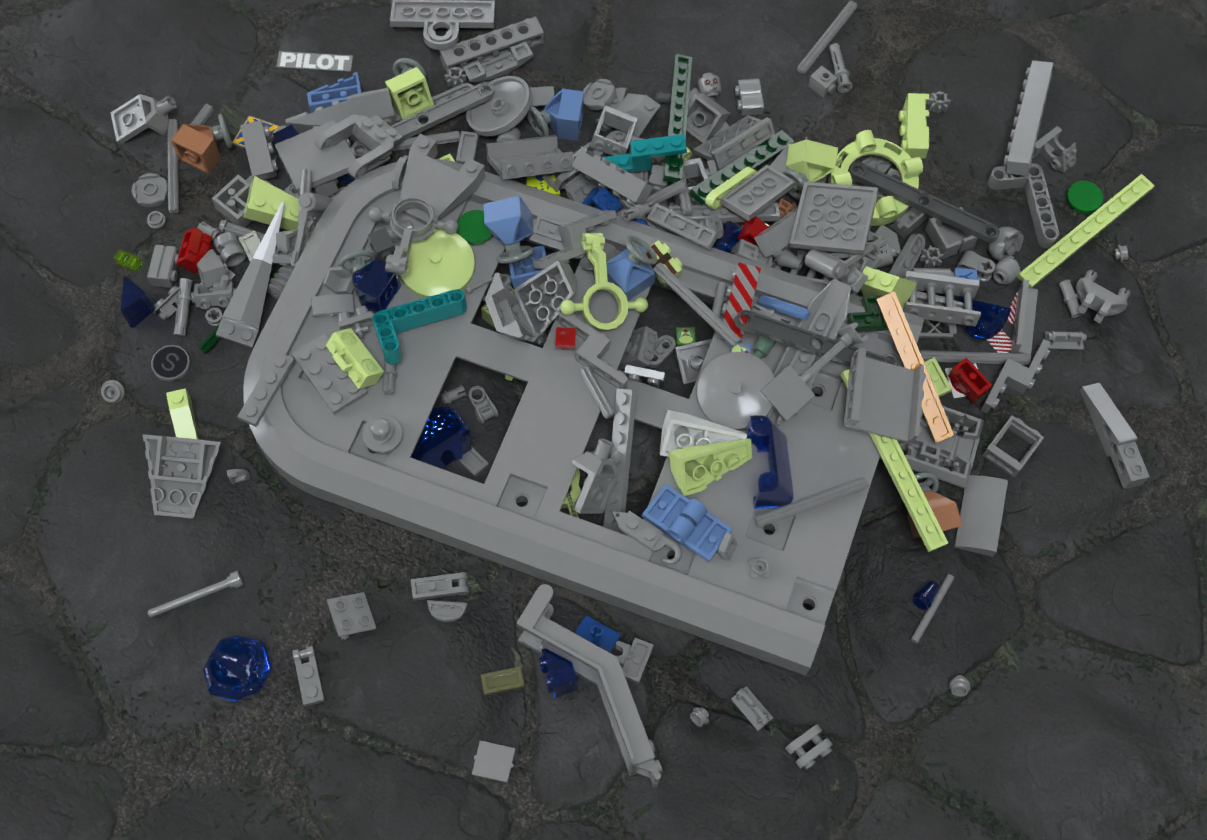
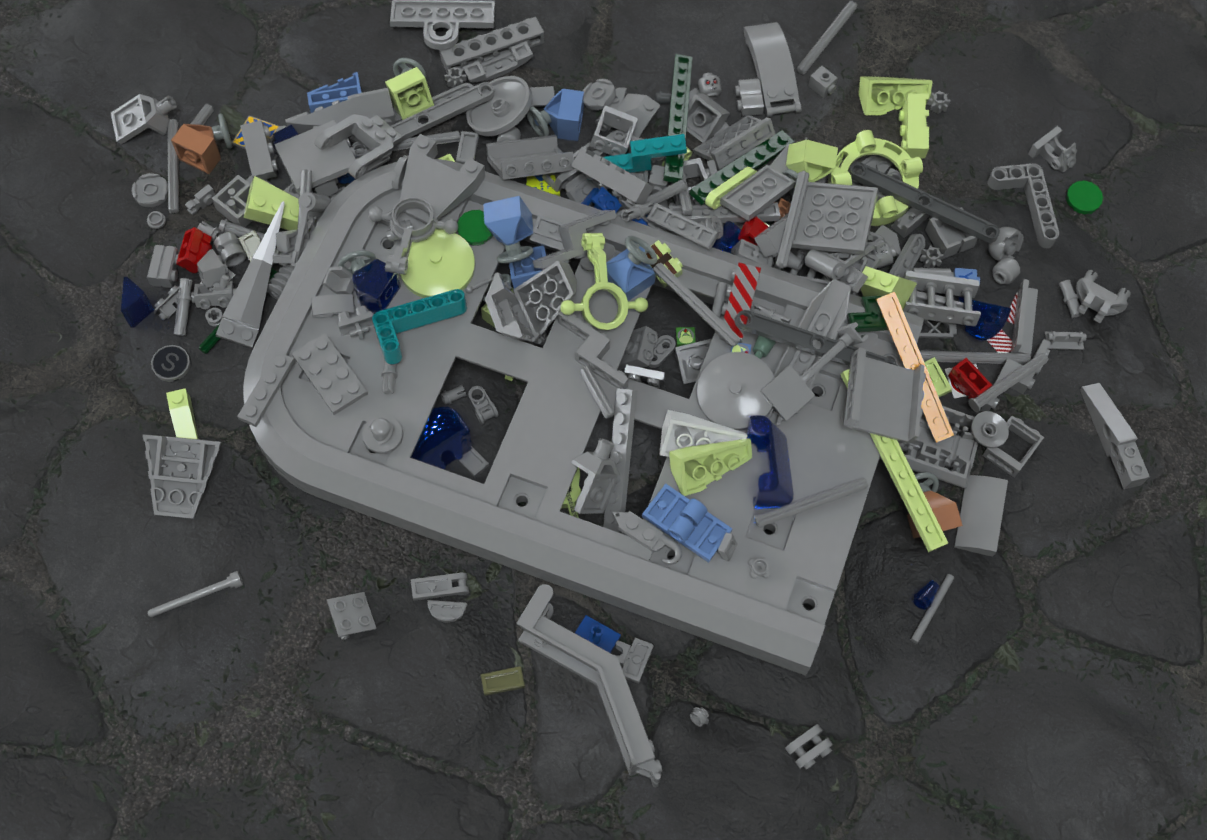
light grey hat [101,380,125,404] -> none
clear neon green piece [114,249,143,272] -> none
clear blue piece [203,636,272,702] -> none
light grey tile [226,469,251,484] -> none
sticker [276,51,353,71] -> none
light grey plate [292,645,325,707] -> none
yellowish green piece [326,328,384,389] -> none
dark grey brick [367,228,395,271] -> none
light grey piece [472,741,515,783] -> none
clear blue slope [539,648,578,698] -> none
red tile [555,327,576,350] -> none
light grey hinge [731,686,773,731] -> none
medium blue axle [758,295,811,320] -> none
light grey pin [829,43,853,93] -> none
light grey plate [949,675,970,697] -> none
light grey piece [957,251,995,282] -> none
light grey brick [1004,61,1053,176] -> none
yellowish green plate [1017,174,1155,288] -> none
light grey plate [1114,244,1128,262] -> none
none -> light grey plate [185,184,215,215]
none -> light grey windscreen [743,22,801,117]
none -> light grey axle [776,171,809,268]
none -> yellowish green wedge [859,77,933,115]
none -> light grey axle [969,353,1048,412]
none -> light grey dish [971,411,1009,448]

